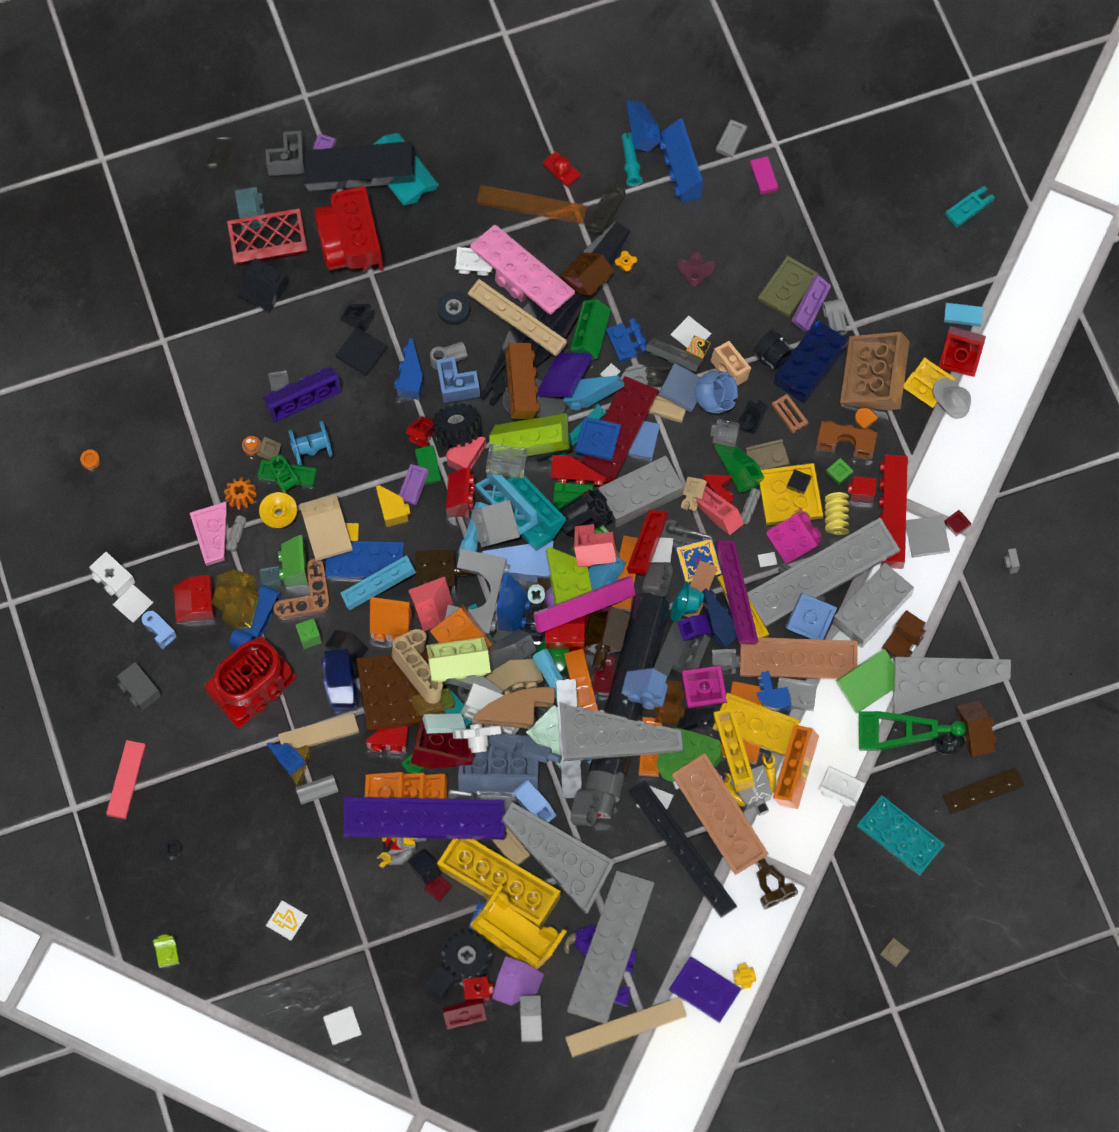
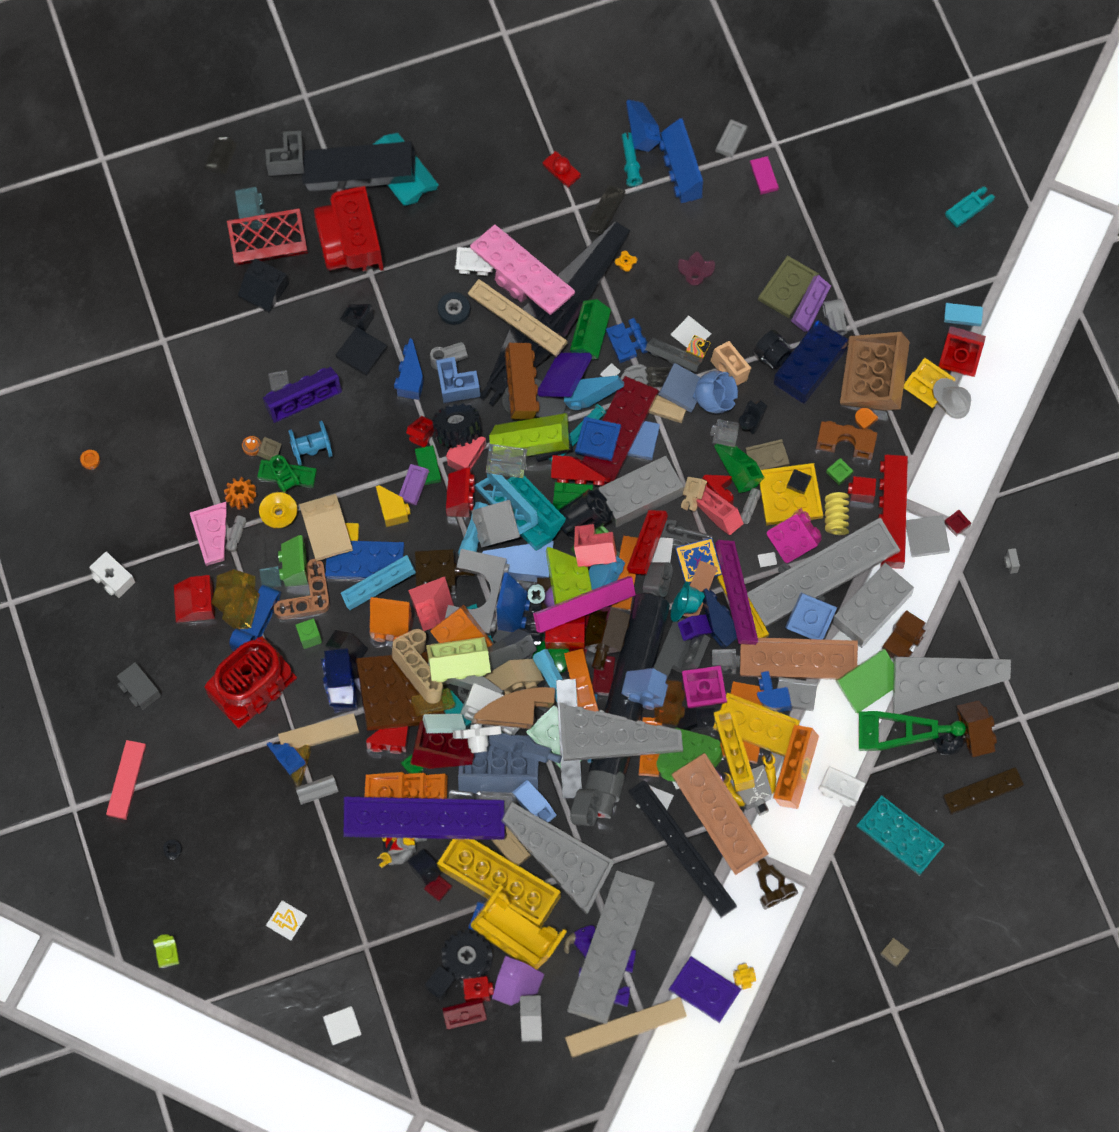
white sticker [113,585,153,622] -> none
light blue leg [142,611,177,650] -> none
medium lavender tile [312,134,336,150] -> none
clear orange tile [477,185,587,224] -> none
reddish brown slope [558,252,614,295] -> none
nougat tile [771,394,809,434] -> none

